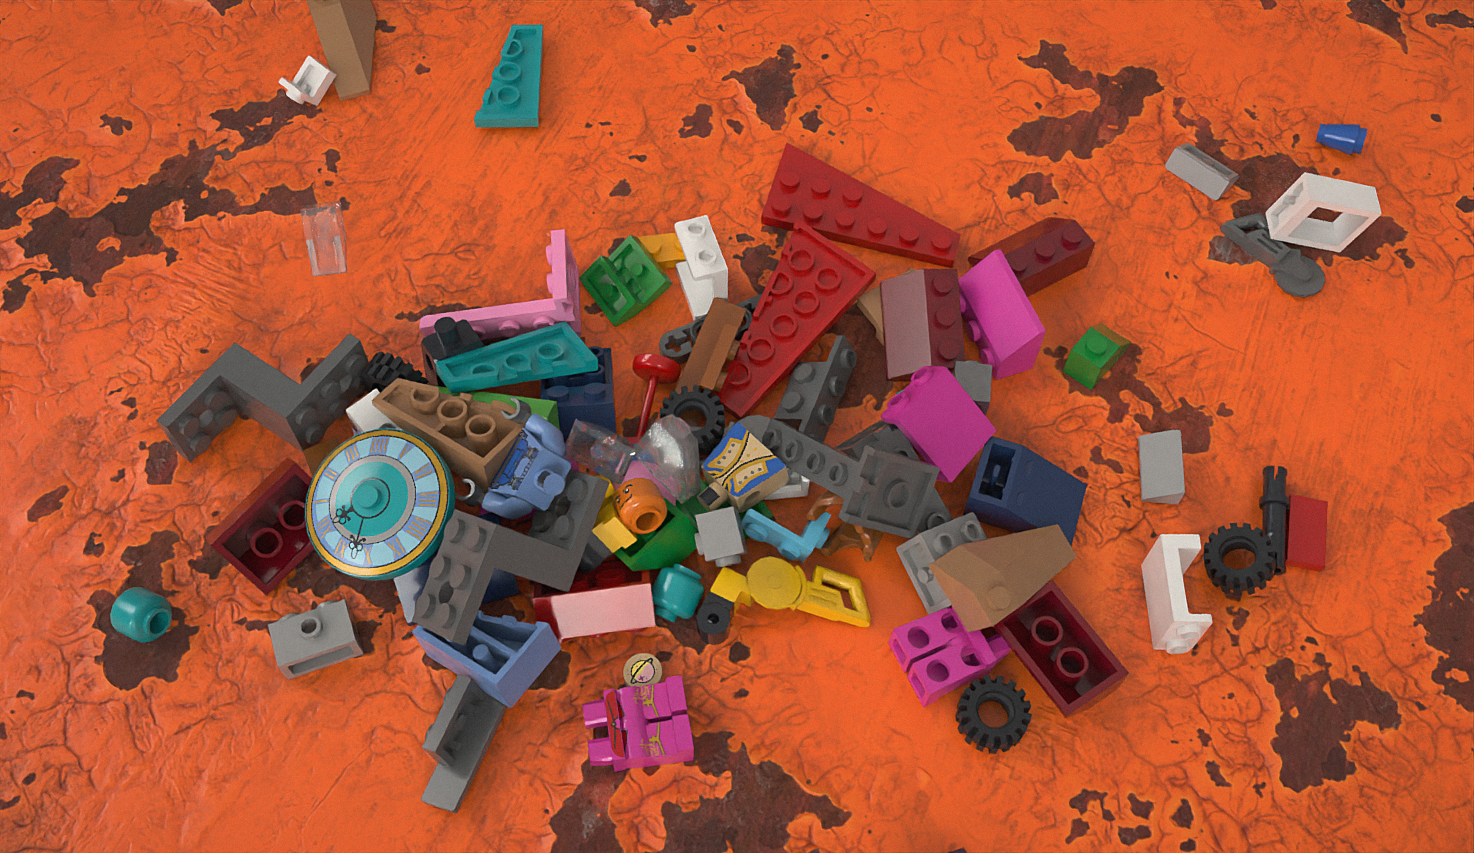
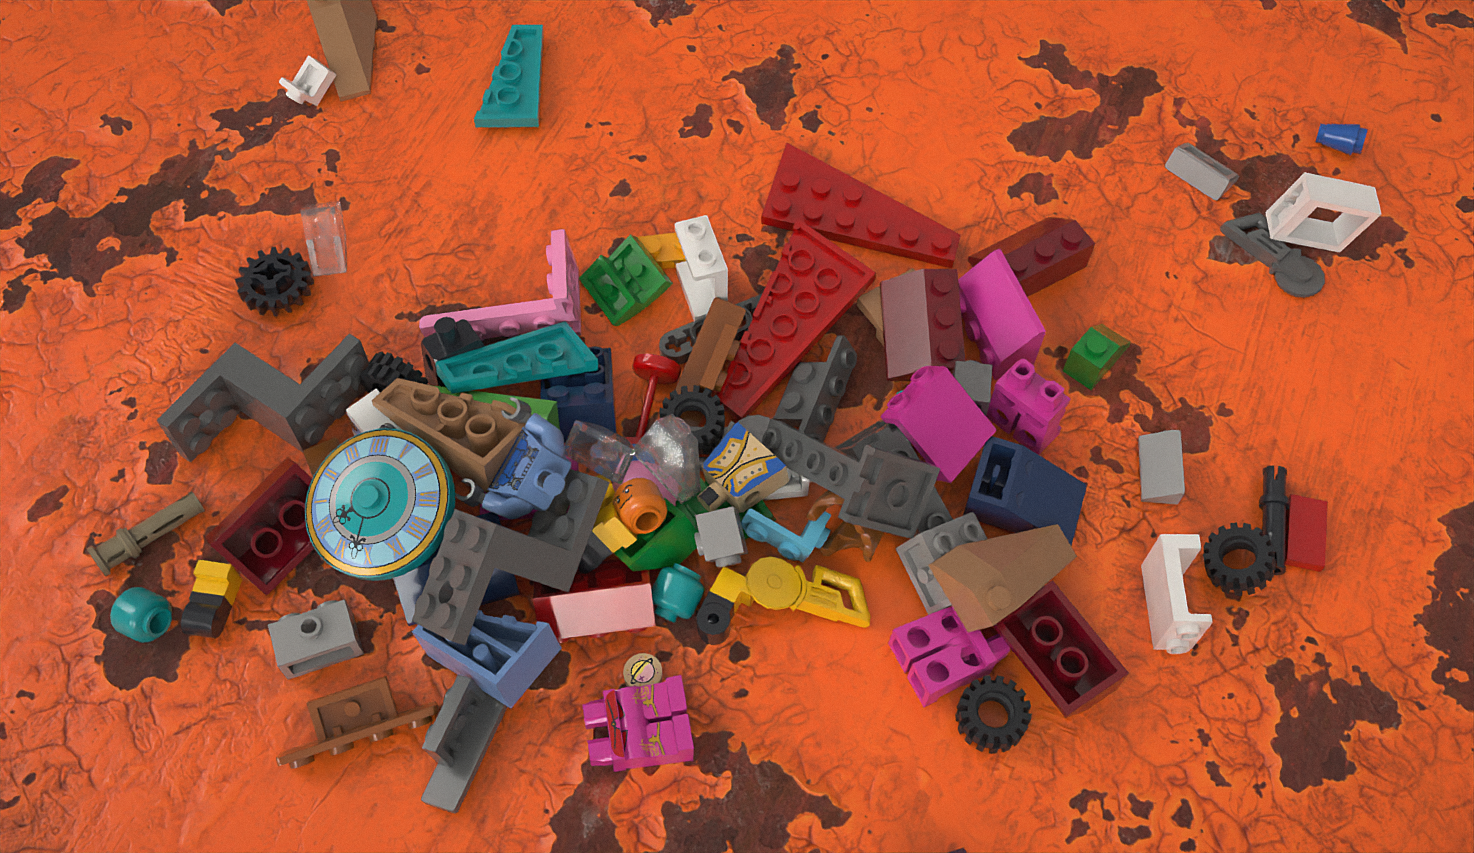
none -> dark tan pin [86,491,205,577]
none -> leg [181,560,242,639]
none -> black gear [235,247,314,317]
none -> dark orange bracket [276,676,439,769]
none -> dark pink hips [986,359,1071,455]

